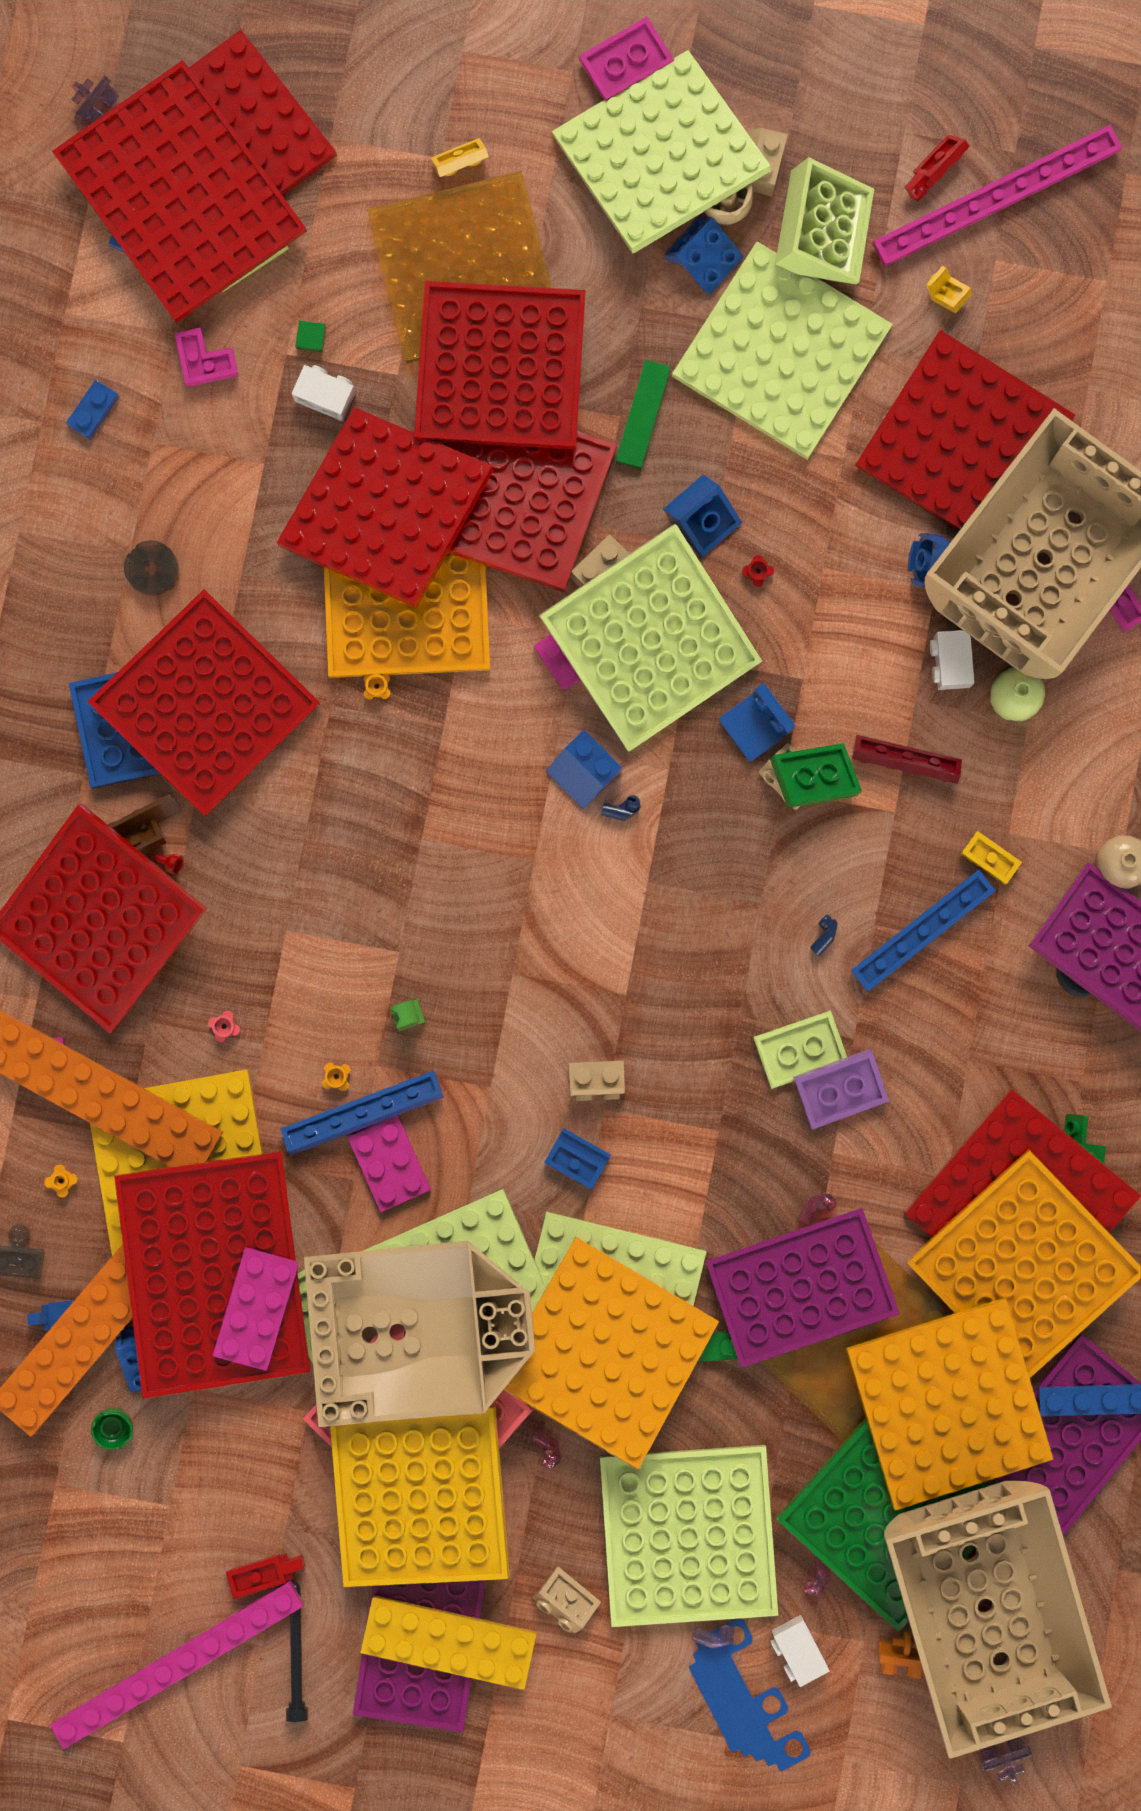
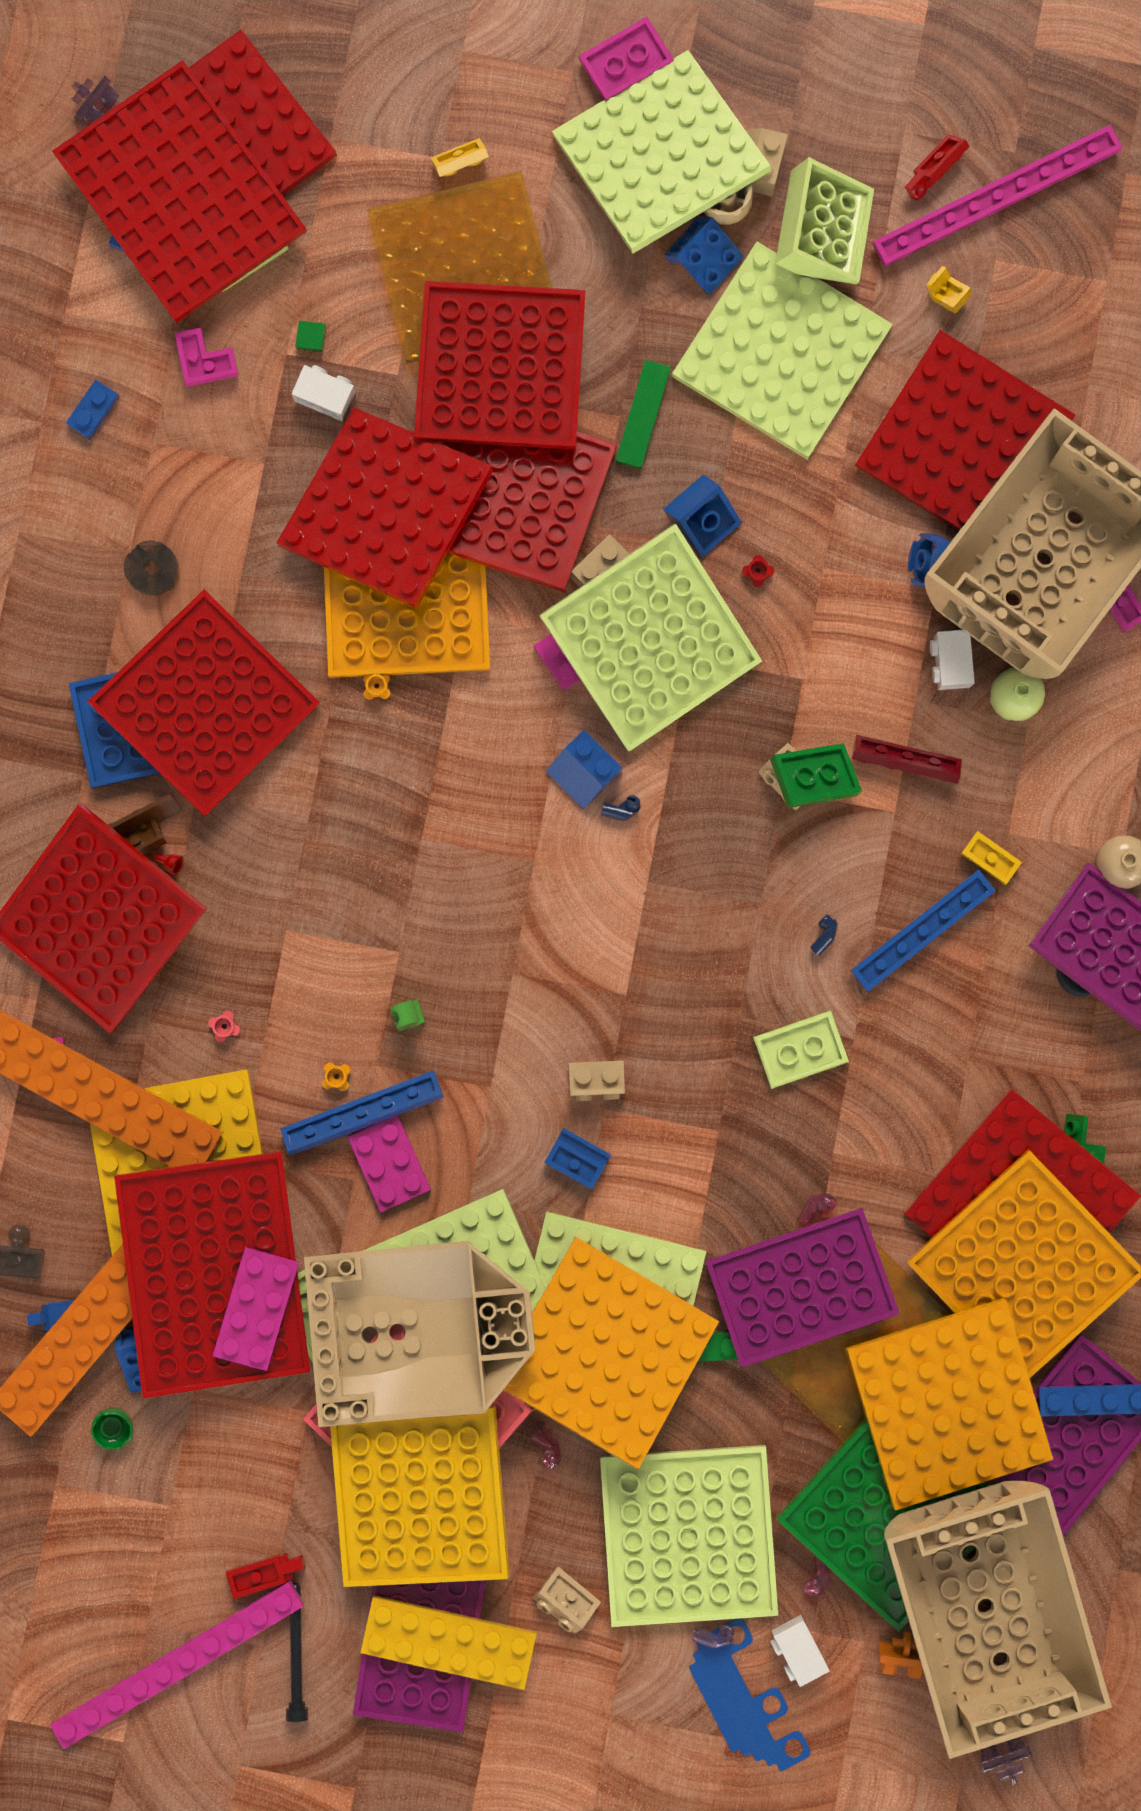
light orange plate [44,1164,78,1197] -> none
blue bracket [719,683,796,762] -> none
medium lavender plate [793,1049,889,1129] -> none

